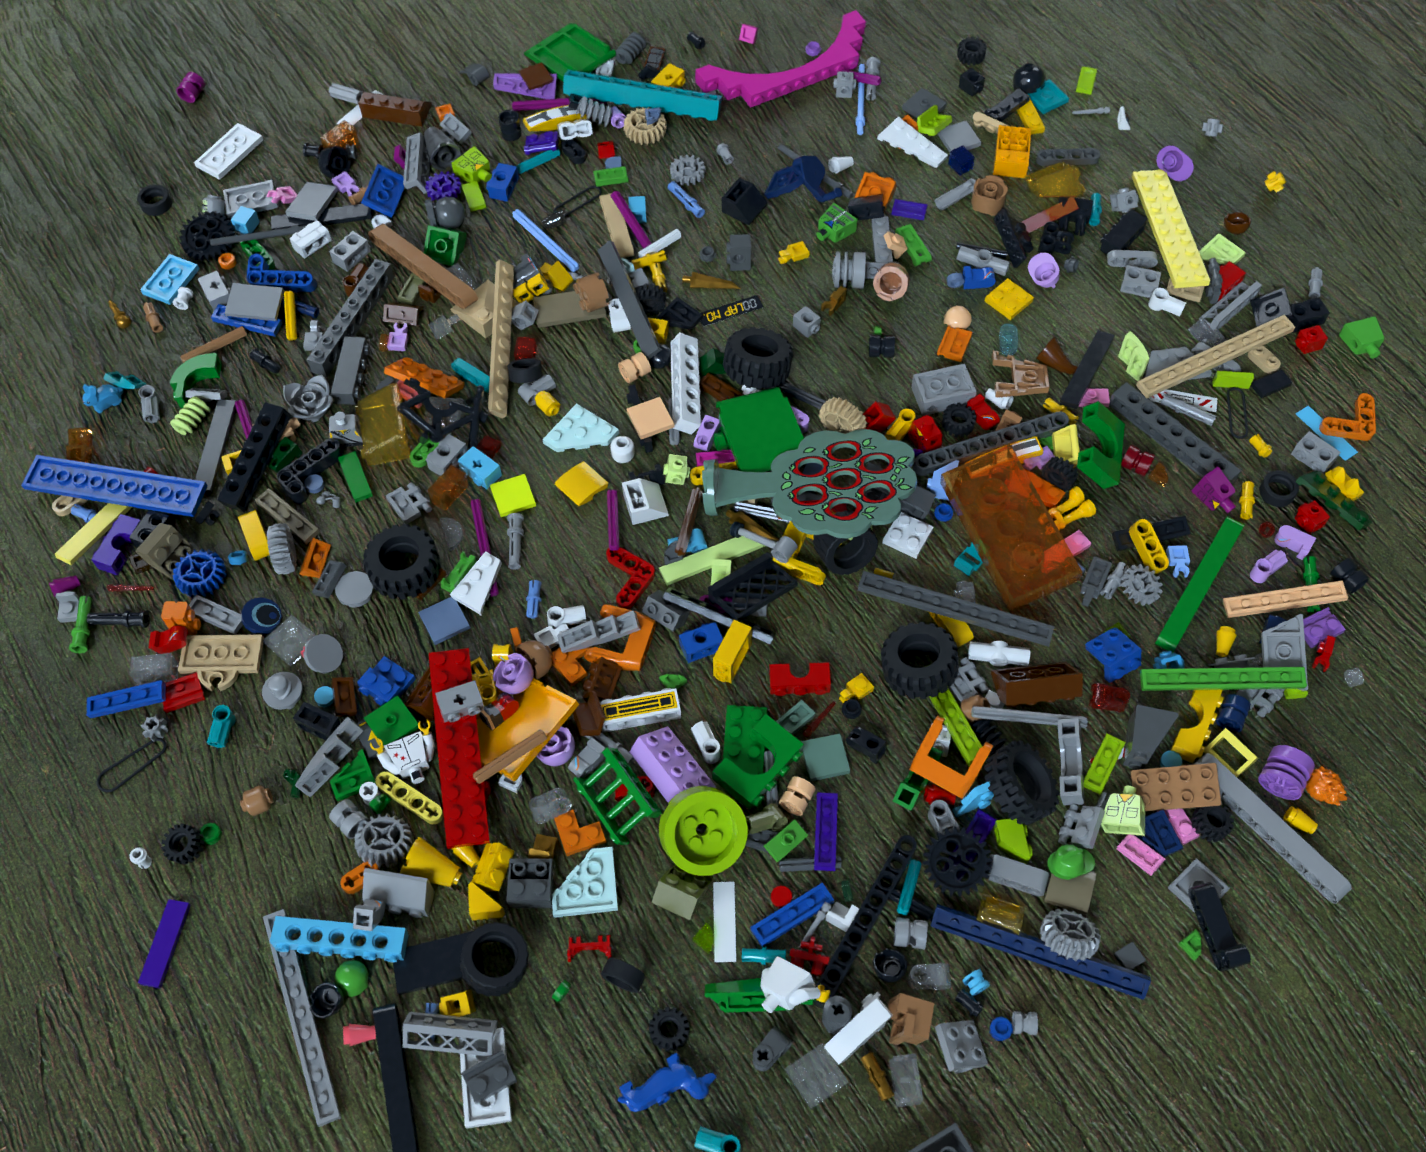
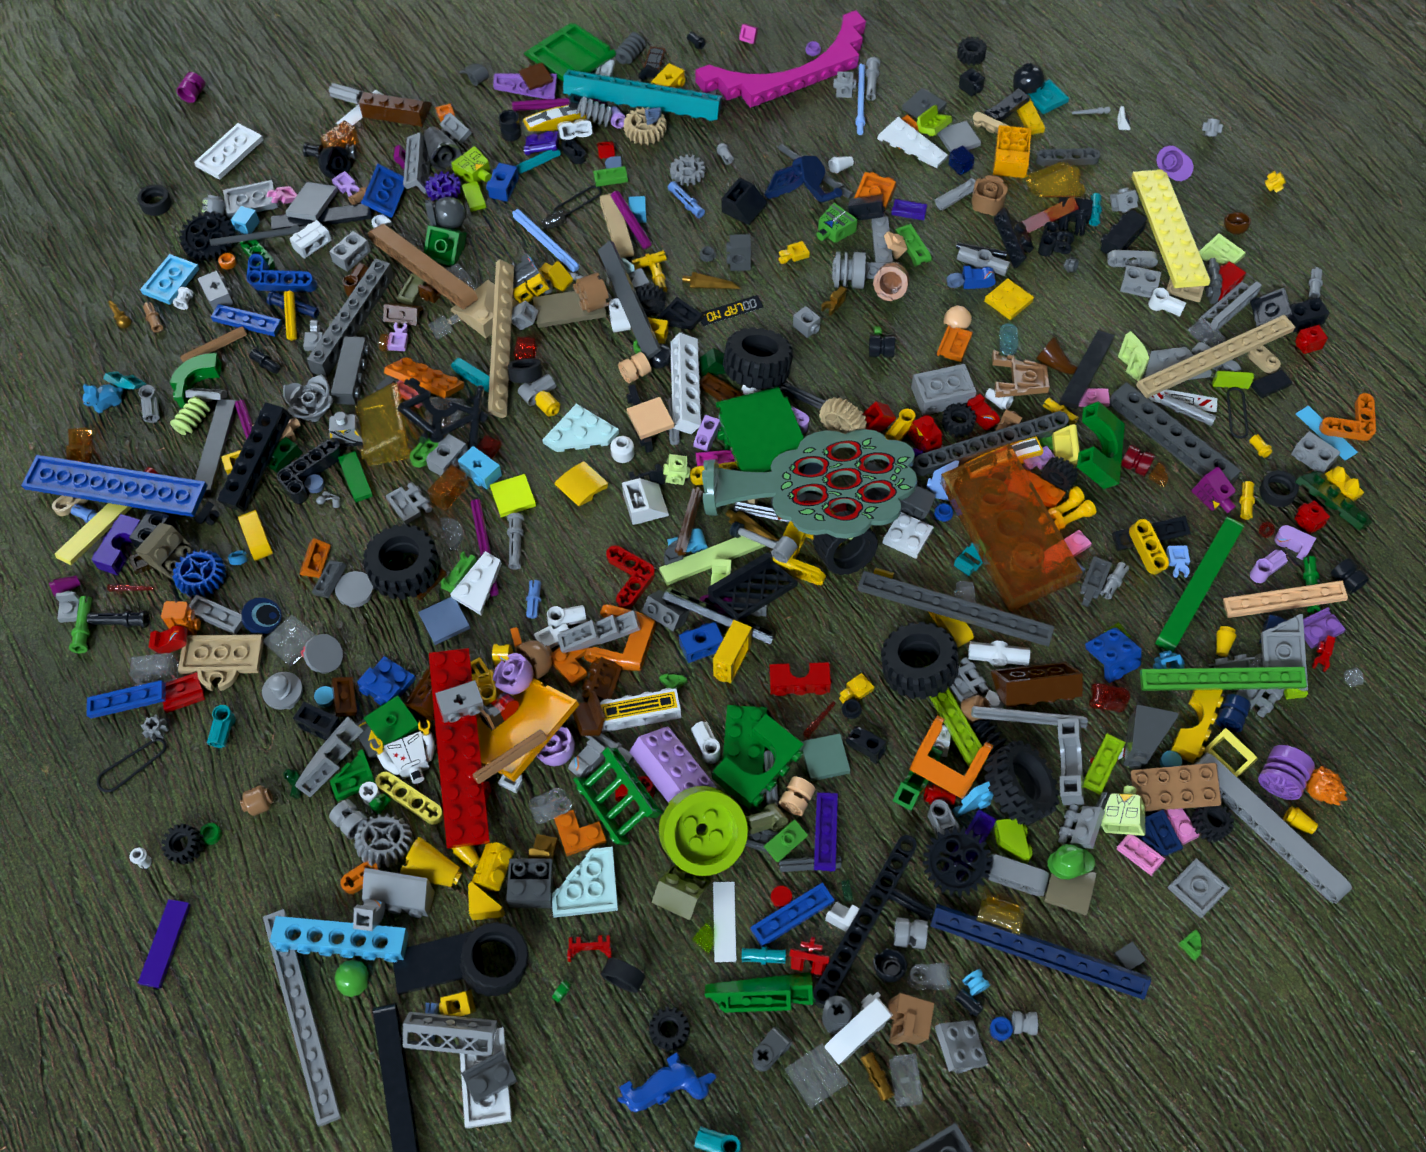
light grey tile [225,283,284,321] -> none
dark tan plate [255,488,320,545] -> none
light grey gear [267,523,297,575] -> none
black hair [310,982,344,1018] -> none
coral cone [343,1024,376,1046] -> none
magenta axle [607,489,619,551] -> none
white axle [638,229,681,258] -> none
green tile [713,432,726,451] -> none
white torso [761,956,831,1013] -> none
sand green plate [776,700,816,735] -> none
light grey piece [799,902,832,948] -> none
magenta axle [842,70,882,86] -> none
teal axle [897,859,922,915] -> none
lavender piece [1028,253,1060,288] -> none
light grey gear [1040,909,1101,961] -> none
lime tile [1076,66,1097,95] -> none
light grey gear [1120,564,1163,606] -> none
black beam [1188,882,1251,971] -> none
bright green torso [1339,316,1384,359] -> none

